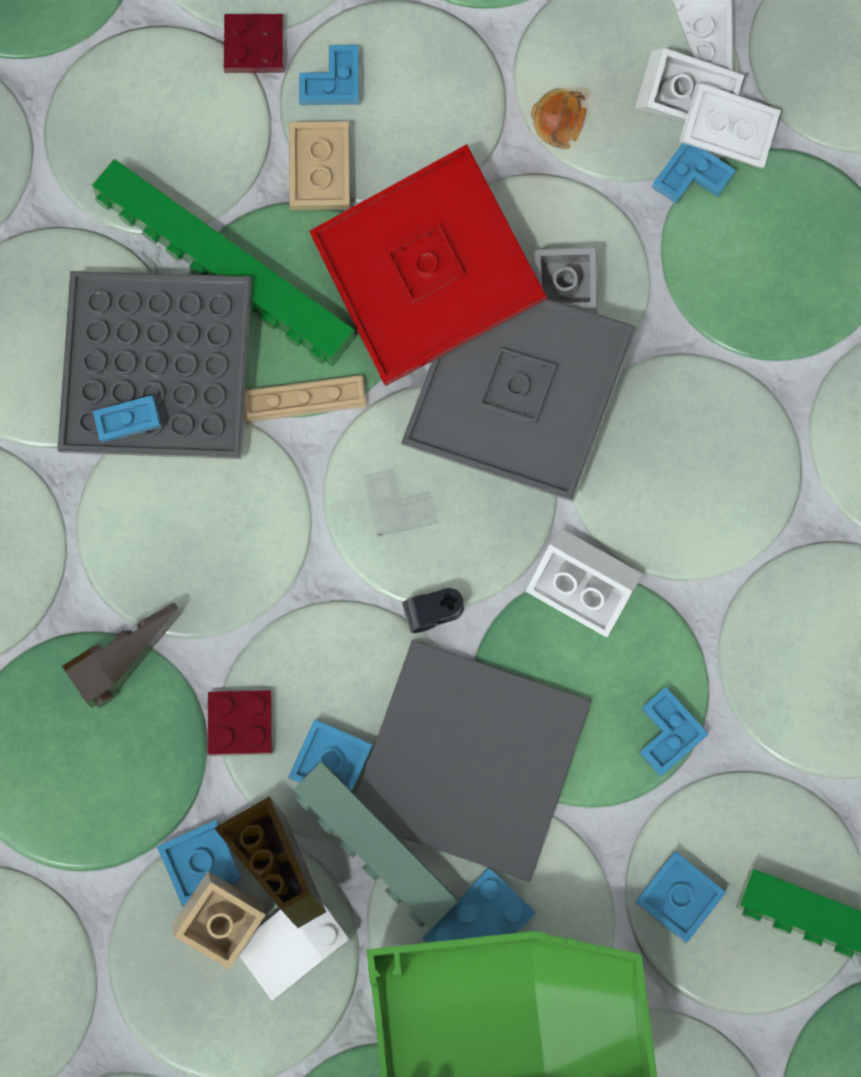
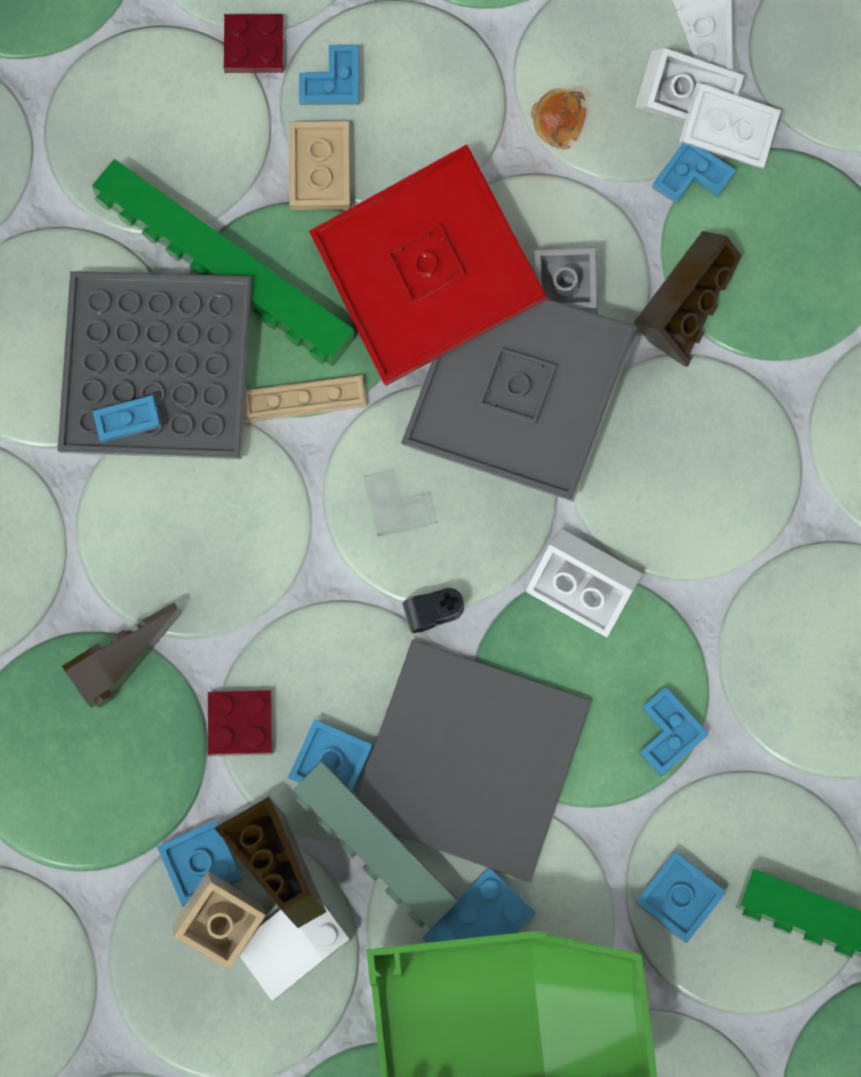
none -> dark brown wedge [633,231,742,367]

